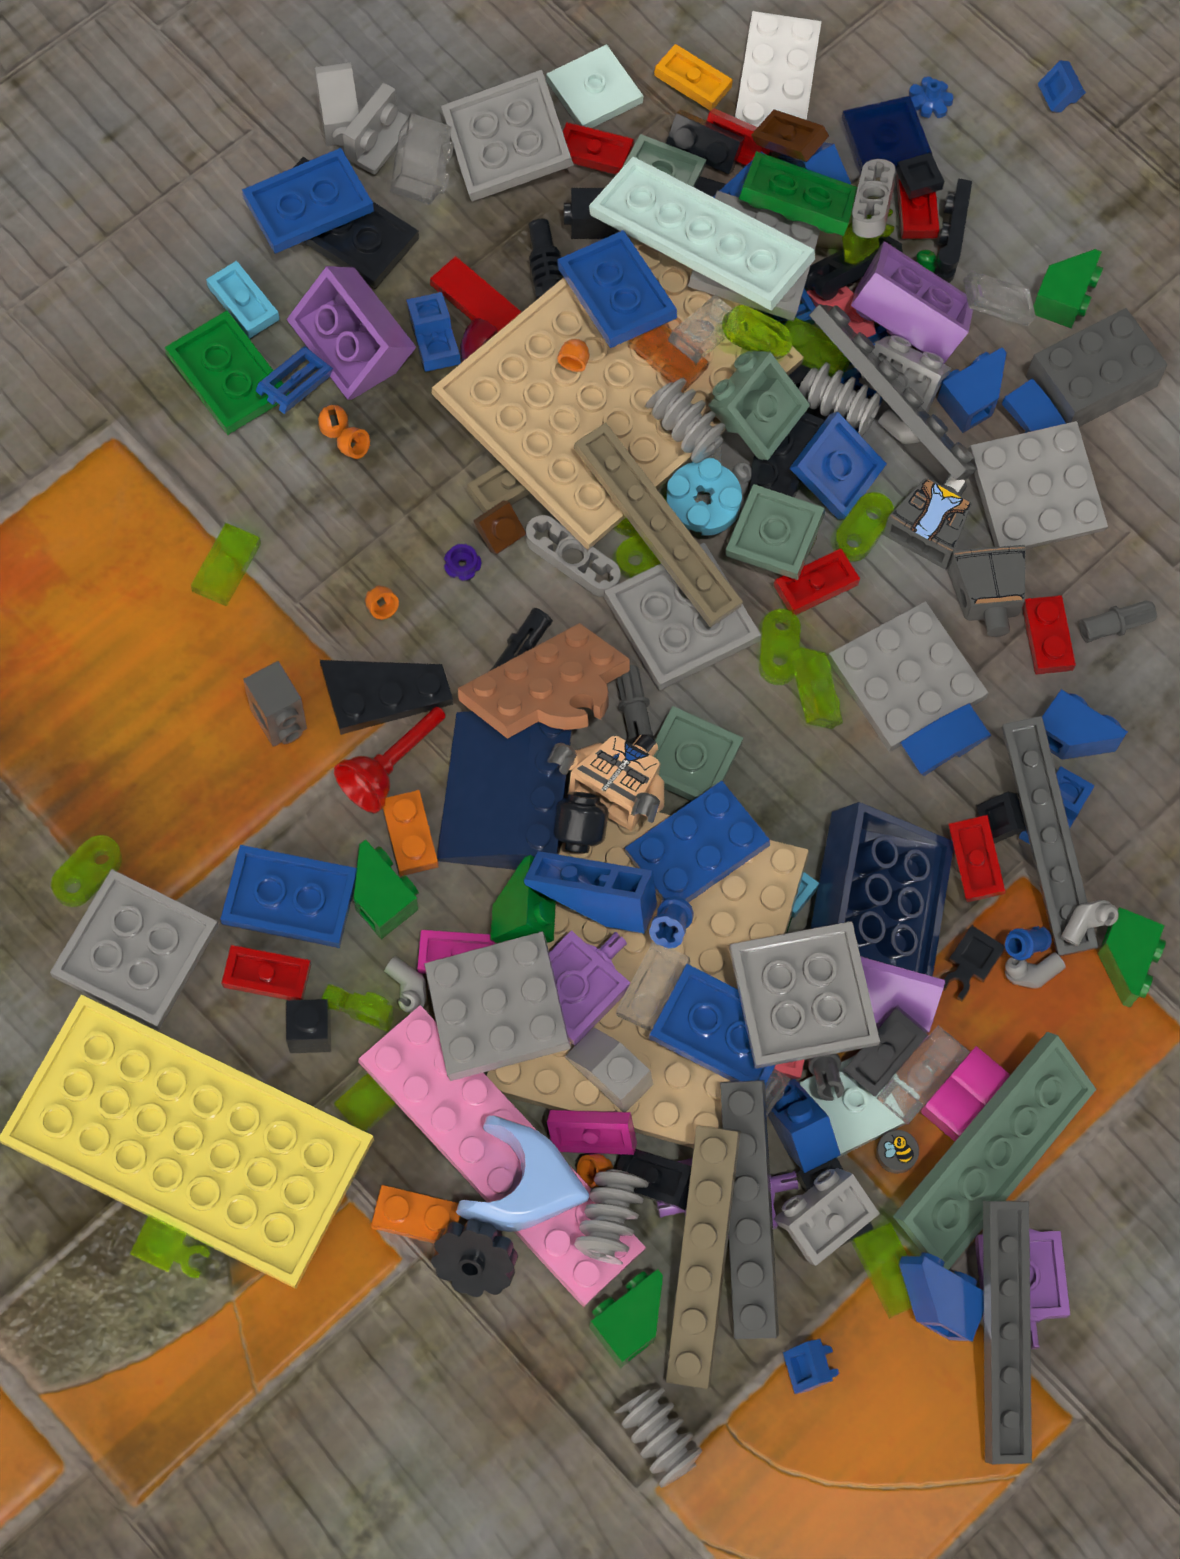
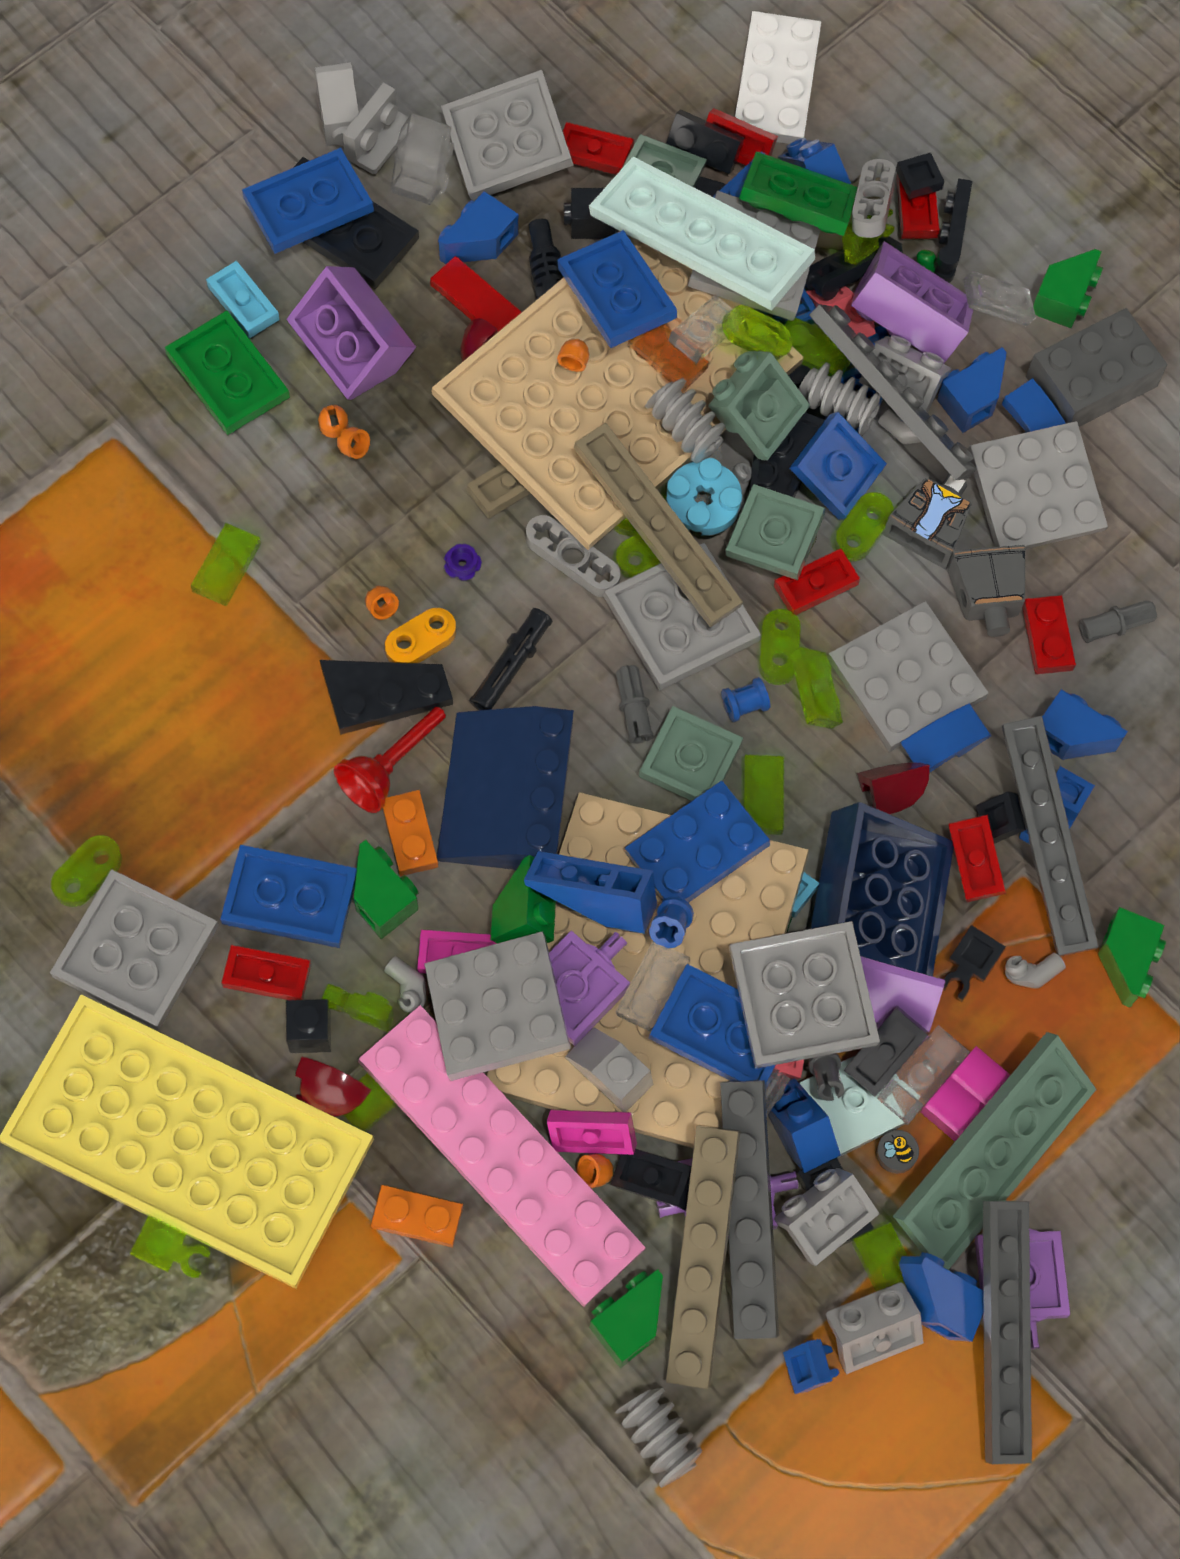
dark grey brick [243,661,307,747] -> none
blue tile [256,346,333,414] -> none
blue slope [406,292,461,372] -> none
black plant [431,1219,518,1297] -> none
light blue animal [456,1116,589,1232] -> none
nougat plate [458,623,630,739] -> none
reddish brown plate [473,500,526,554] -> none
light aqua plate [546,44,643,128] -> none
torso [547,734,664,831] -> none
black head [554,792,609,853] -> none
light grey piece [574,1169,649,1265] -> none
light orange plate [654,44,733,111] -> none
reddish brown plate [751,109,829,162] -> none
clear blue plate [842,96,932,172] -> none
blue plant [908,77,953,118] -> none
blue pin [1005,926,1052,960] -> none
blue tile [1037,60,1086,113] -> none
light grey arm [1061,900,1119,946] -> none
none -> dark red brick [295,1056,372,1117]
none -> light orange plate [385,608,456,663]
none -> blue slope [438,191,519,264]
none -> blue bush [721,677,771,722]
none -> clear neon green plate [743,755,784,835]
none -> light grey bracket [826,1283,924,1374]
none -> dark red brick [857,763,930,814]

